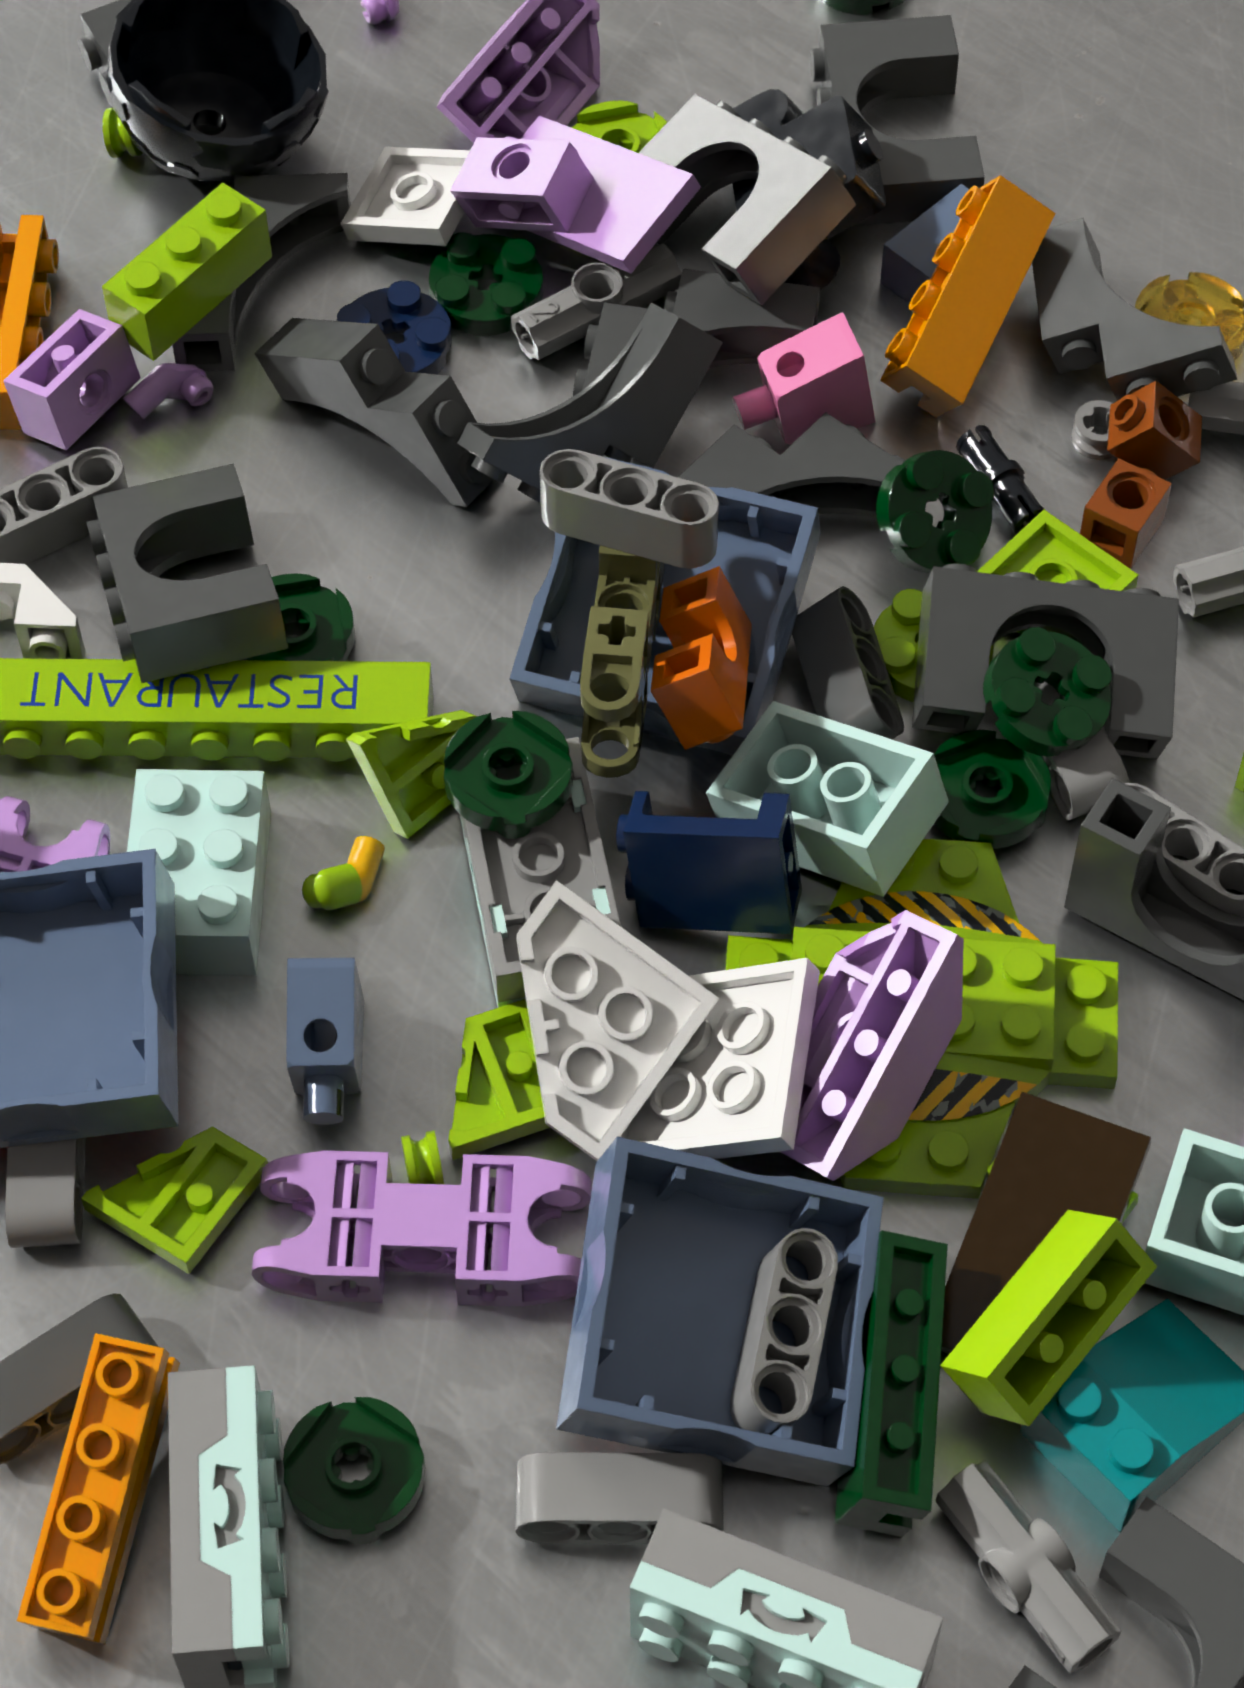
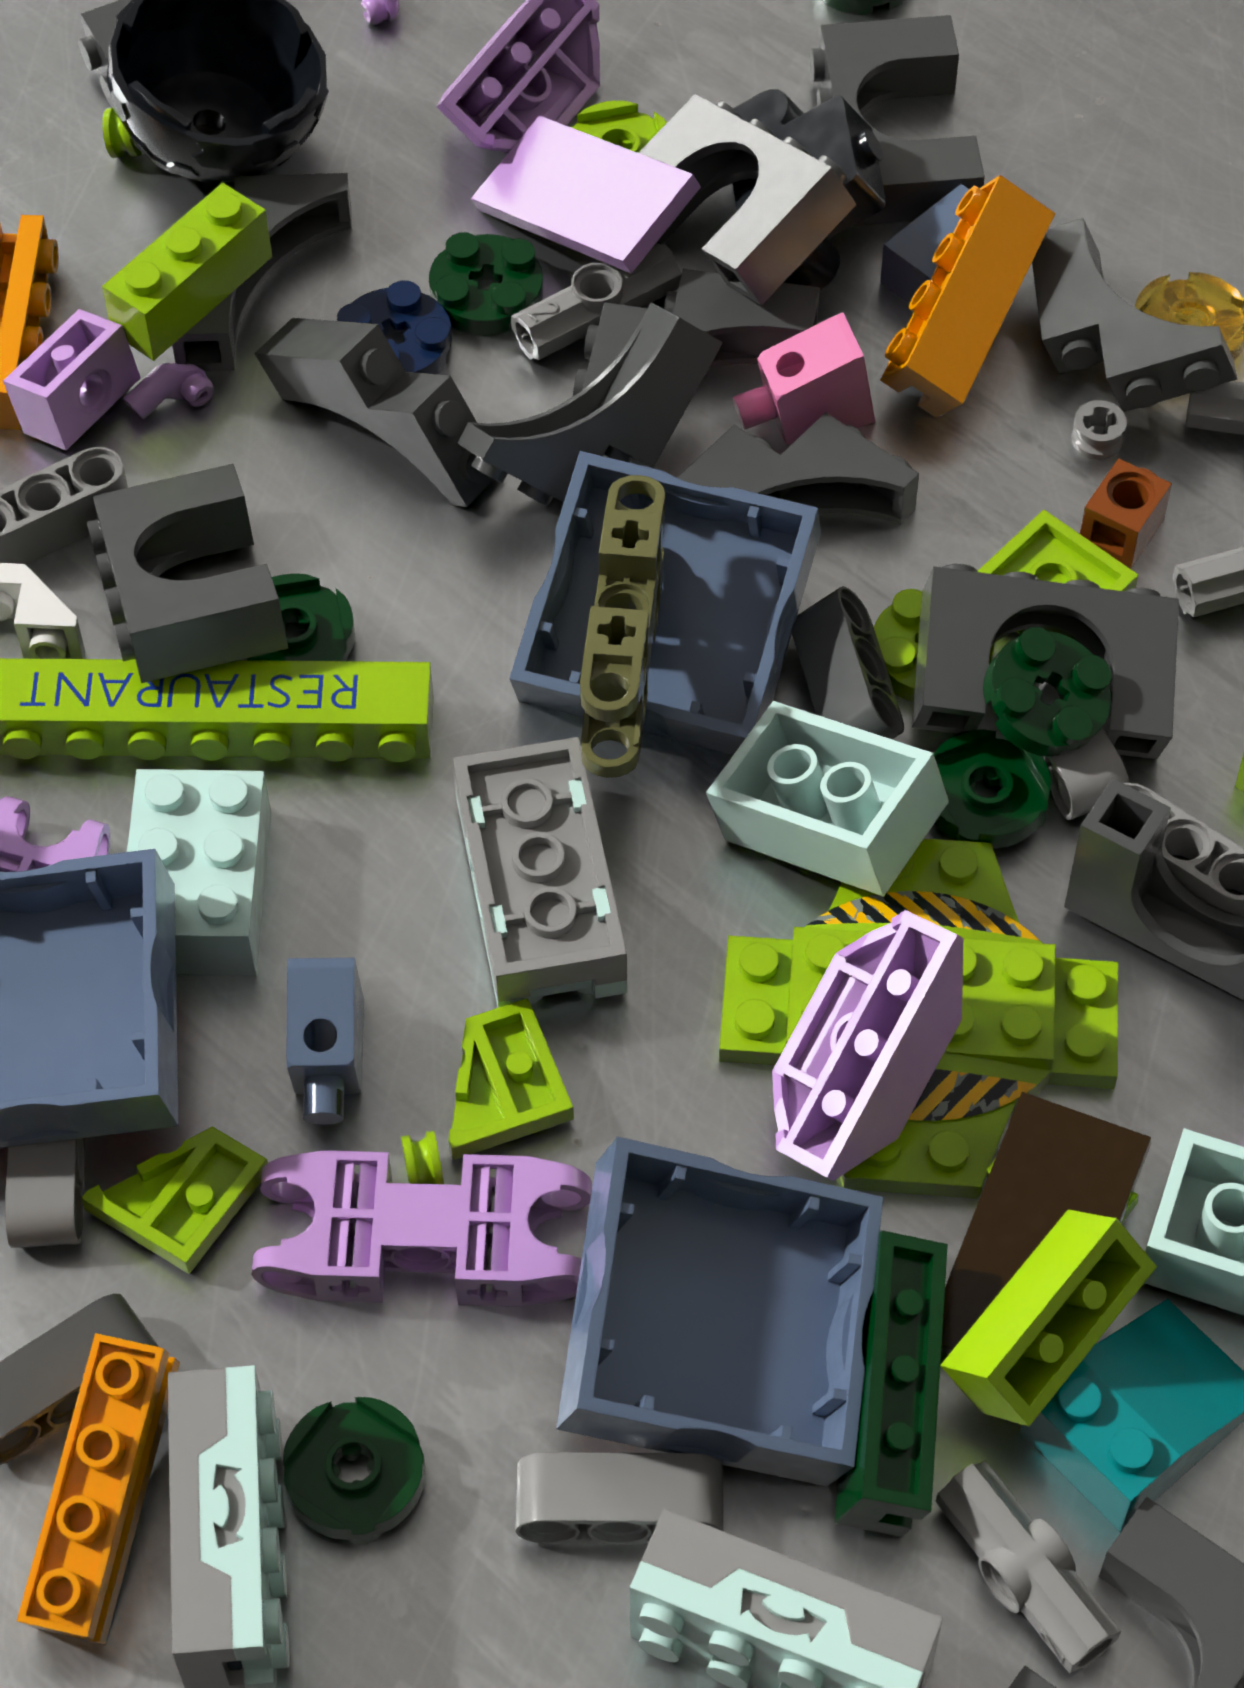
lime arm [302,836,385,910] -> none
white plate [341,147,470,246] -> none
lime wing [346,710,477,839] -> none
dark green plate [444,711,573,839] -> none
lavender brick [450,137,594,233] -> none
white plate [516,880,720,1161] -> none
light grey beam [539,449,719,569] -> none
dark blue panel [616,791,802,934] -> none
white plate [620,958,820,1159] -> none
orange arch [650,566,752,750] -> none
light grey beam [730,1228,838,1435] -> none
dark green plate [876,450,994,573] -> none
black pin [956,425,1045,535] -> none
dark orange brick [1107,381,1202,480] -> none

